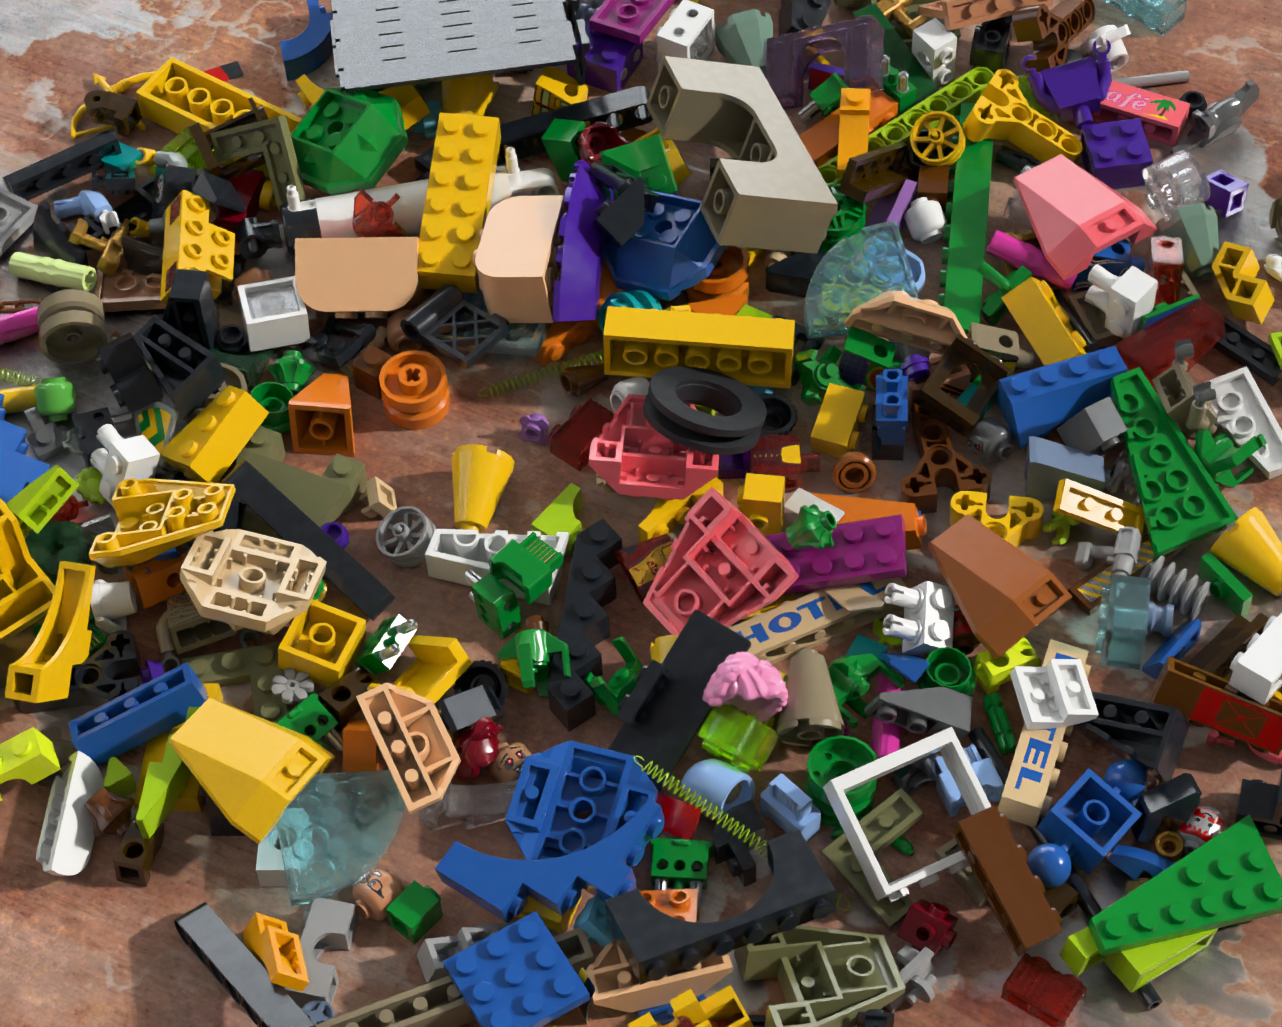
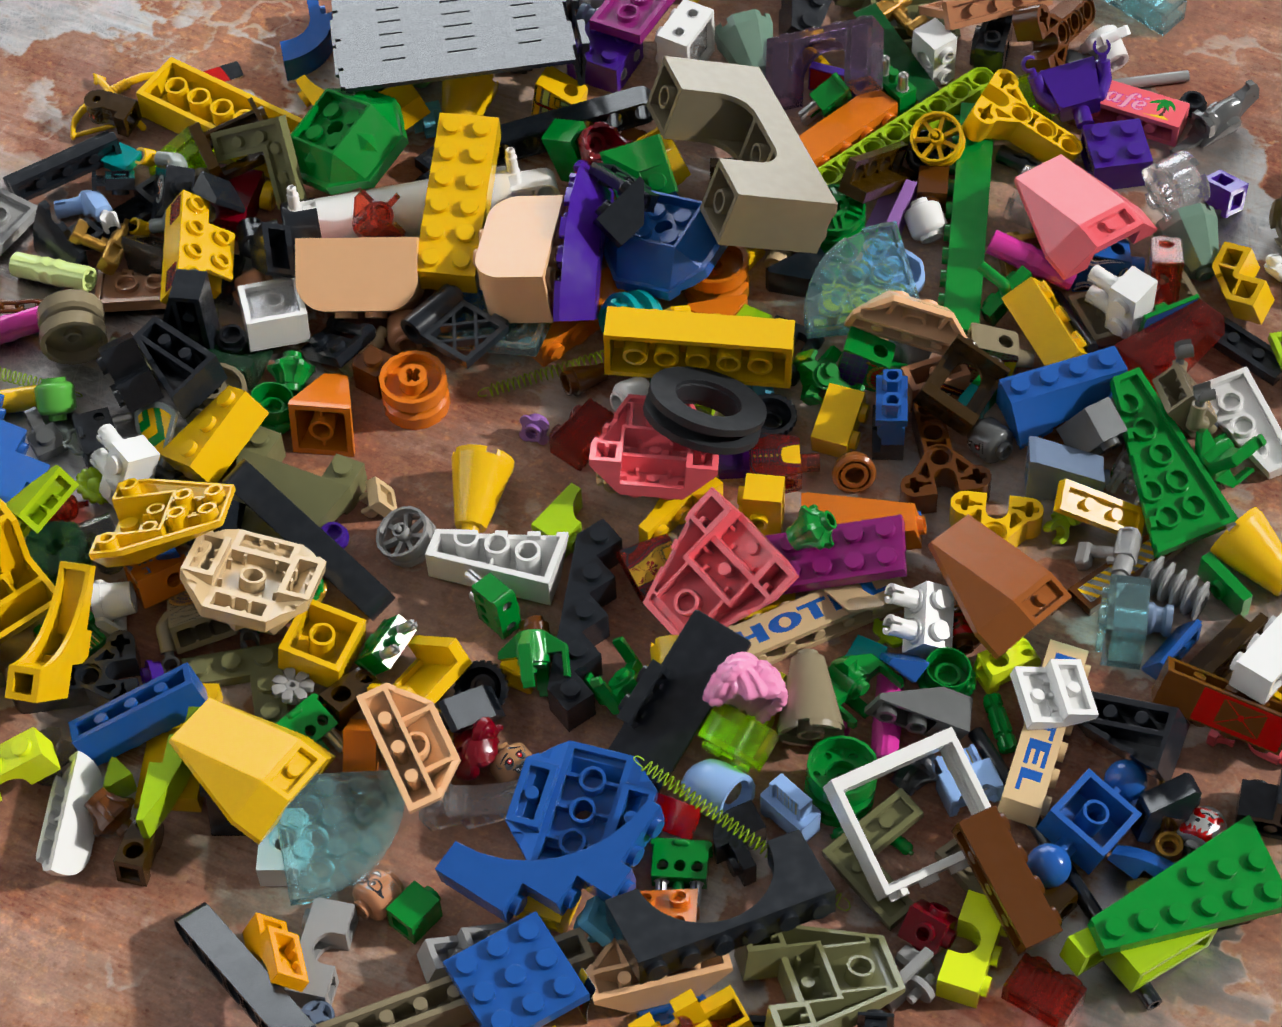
green piece [489,532,563,604] -> none
white sticker [784,488,845,523] -> none
light orange slope [837,88,871,178] -> none
dark purple plate [899,354,930,381] -> none
none -> black slope [249,222,295,278]
none -> neon yellow arch [935,890,1007,1008]

